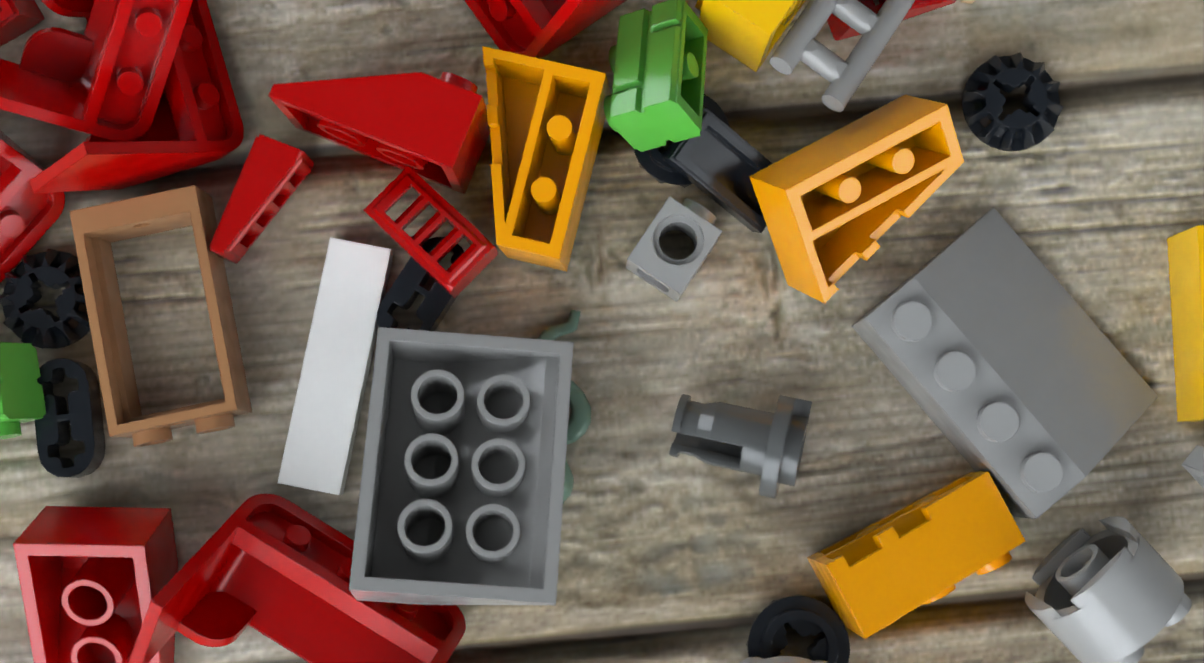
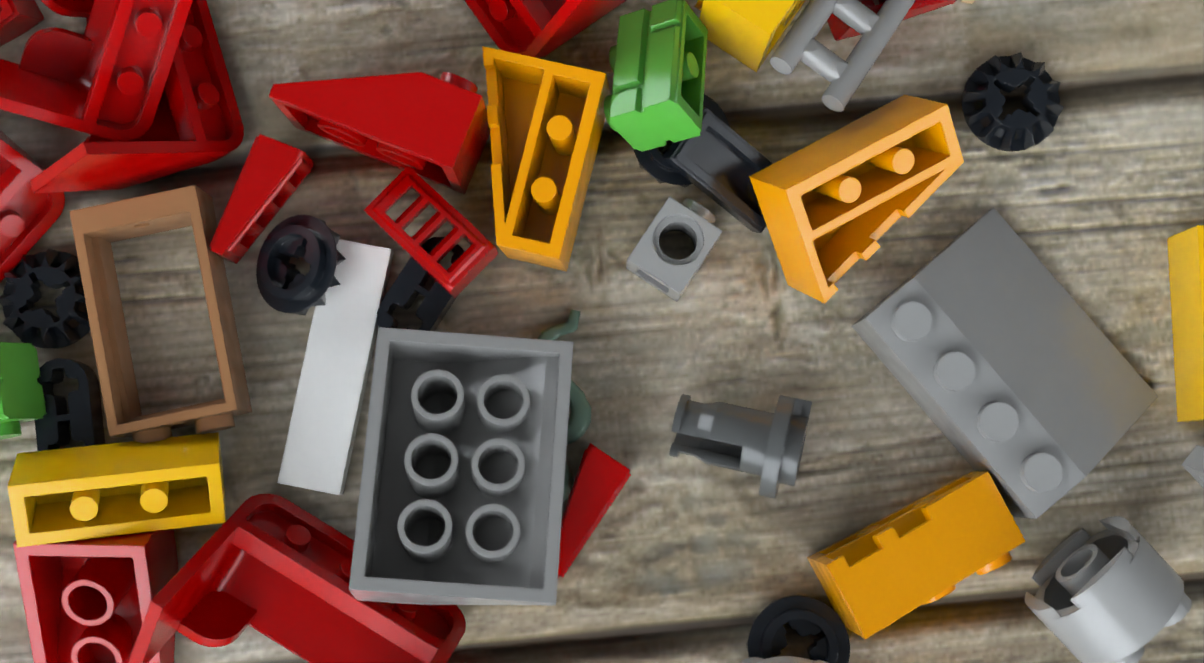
none -> yellow brick [7,432,226,547]
none -> black gear [256,215,346,315]
none -> red slope [558,443,631,578]

